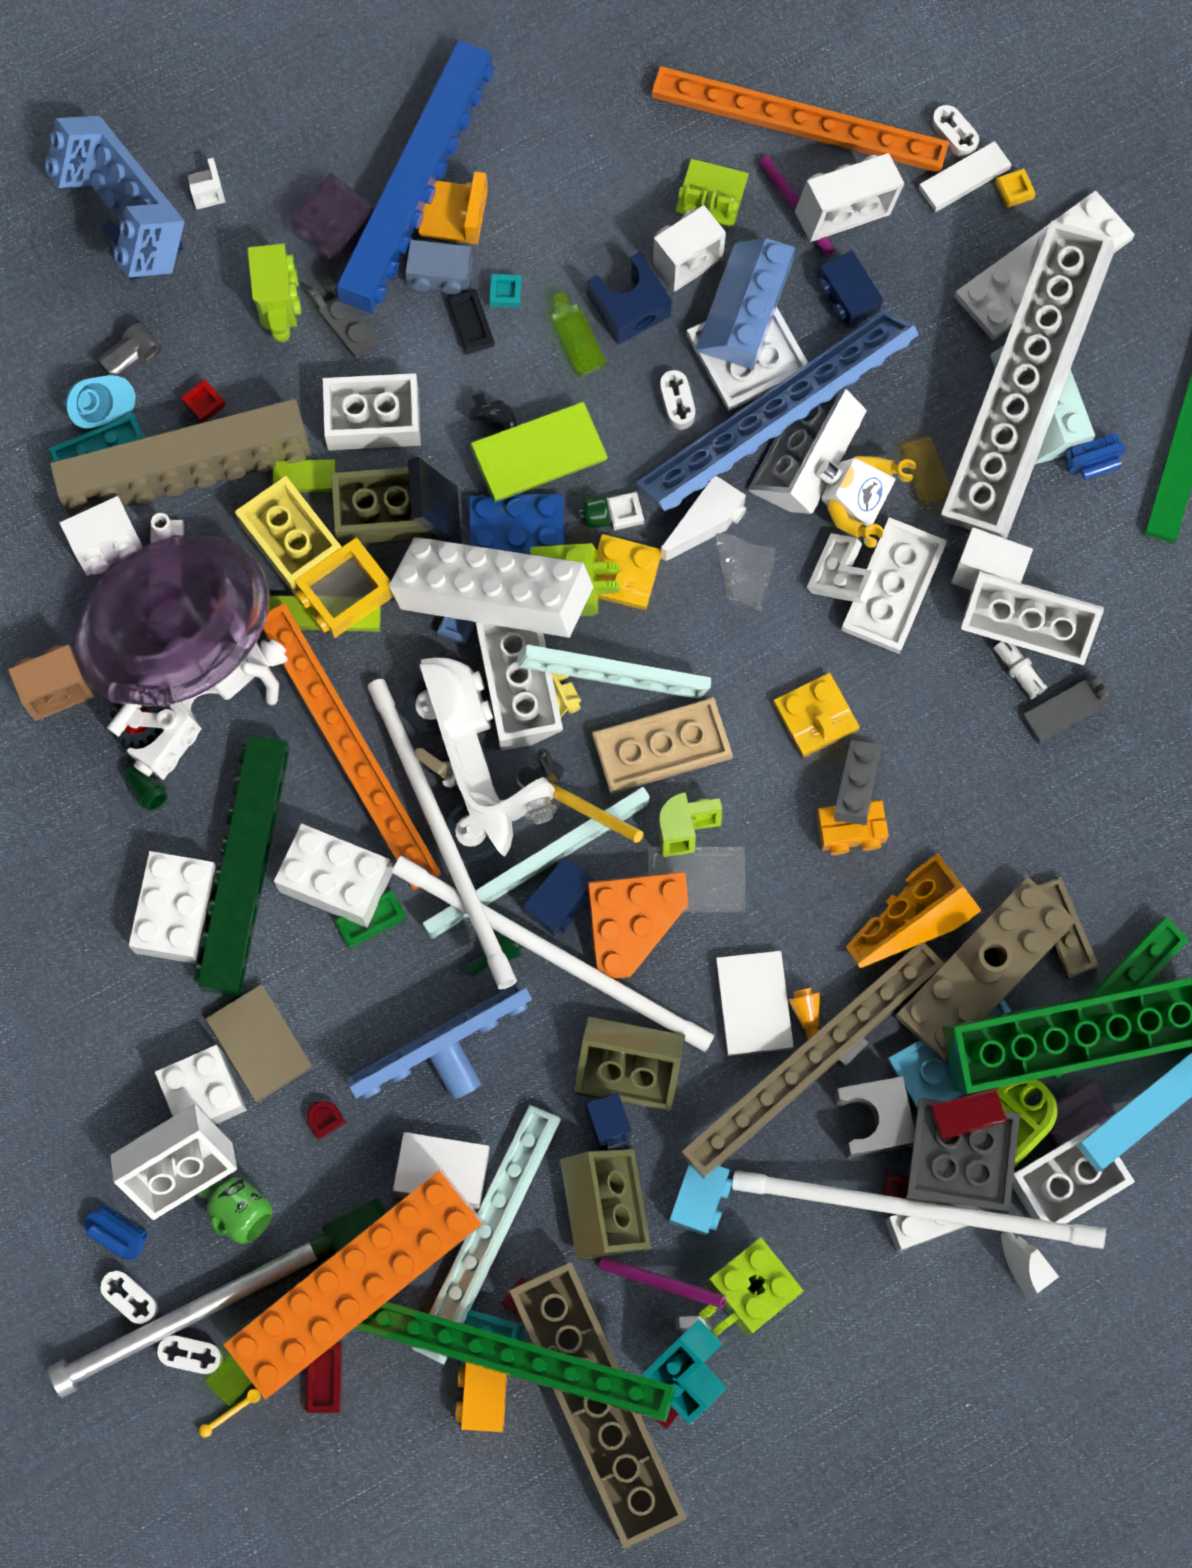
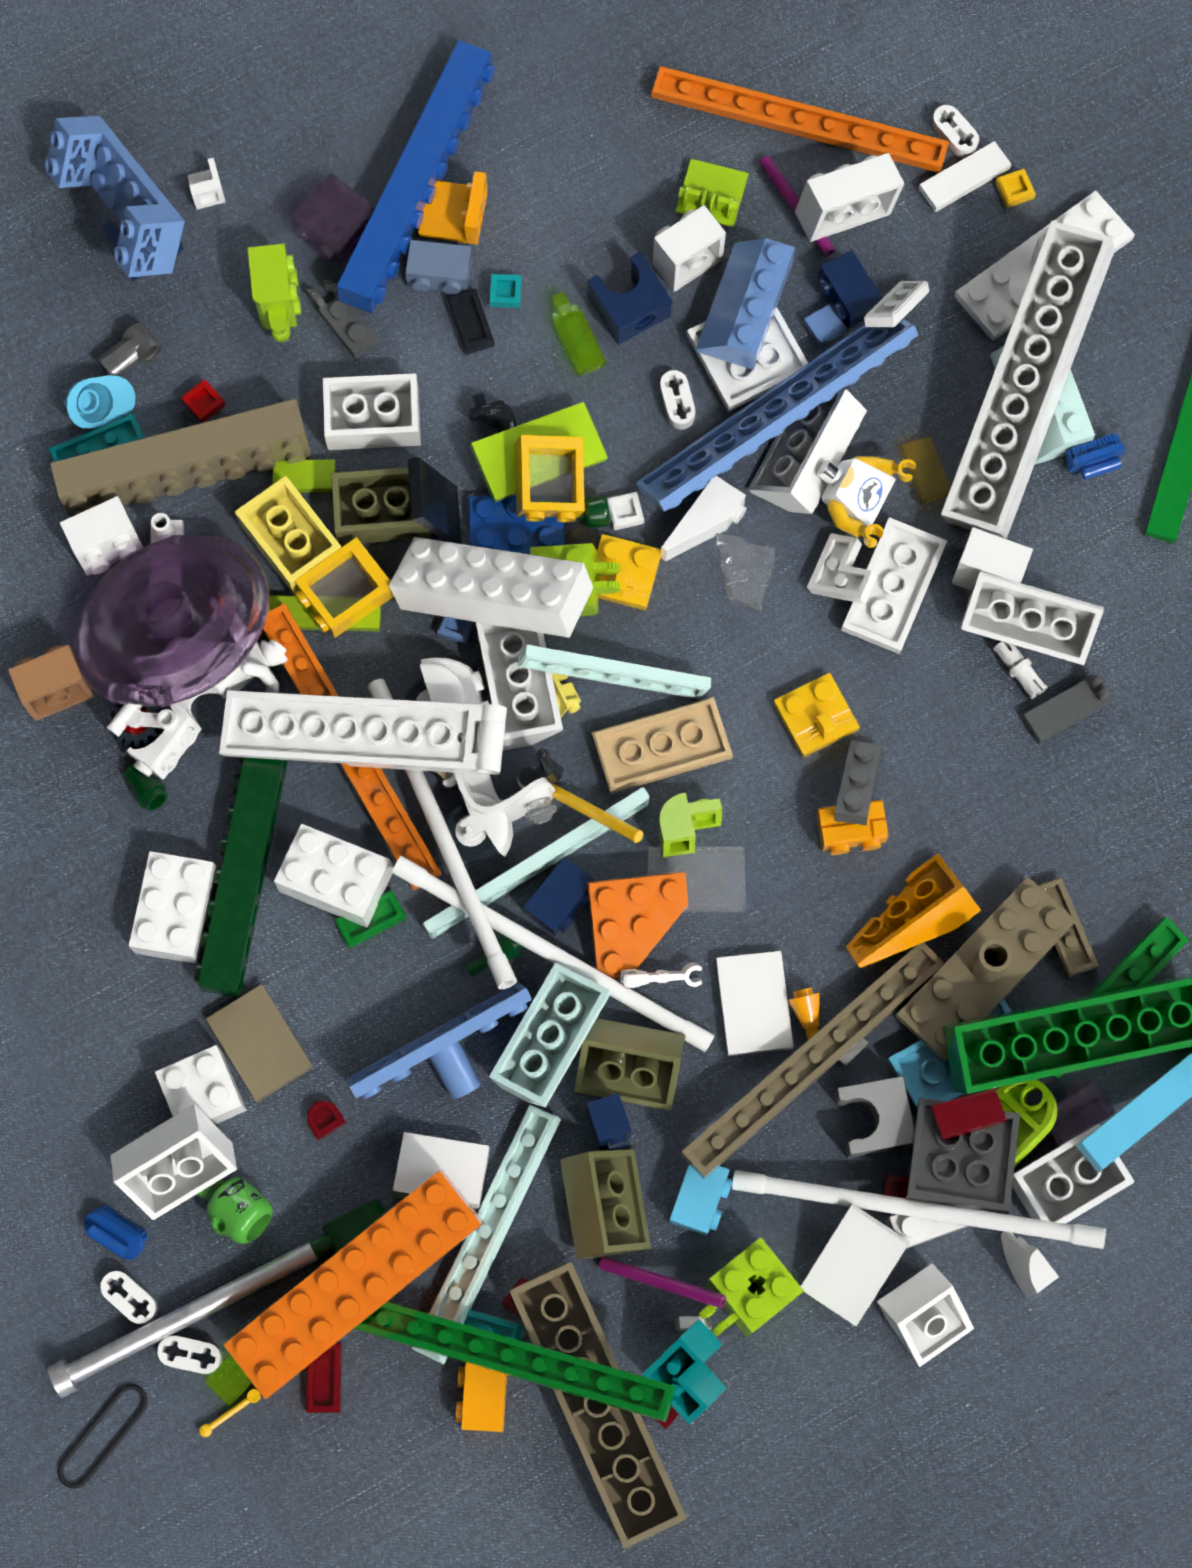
none -> black piece [58,1385,148,1489]
none -> white hinge [219,690,507,774]
none -> light aqua slope [489,963,612,1107]
none -> yellow window [515,435,585,522]
none -> white piece [620,962,702,988]
none -> white tile [801,1204,910,1326]
none -> medium blue tile [803,304,846,347]
none -> white tile [864,281,929,327]
none -> white slope [877,1264,974,1367]

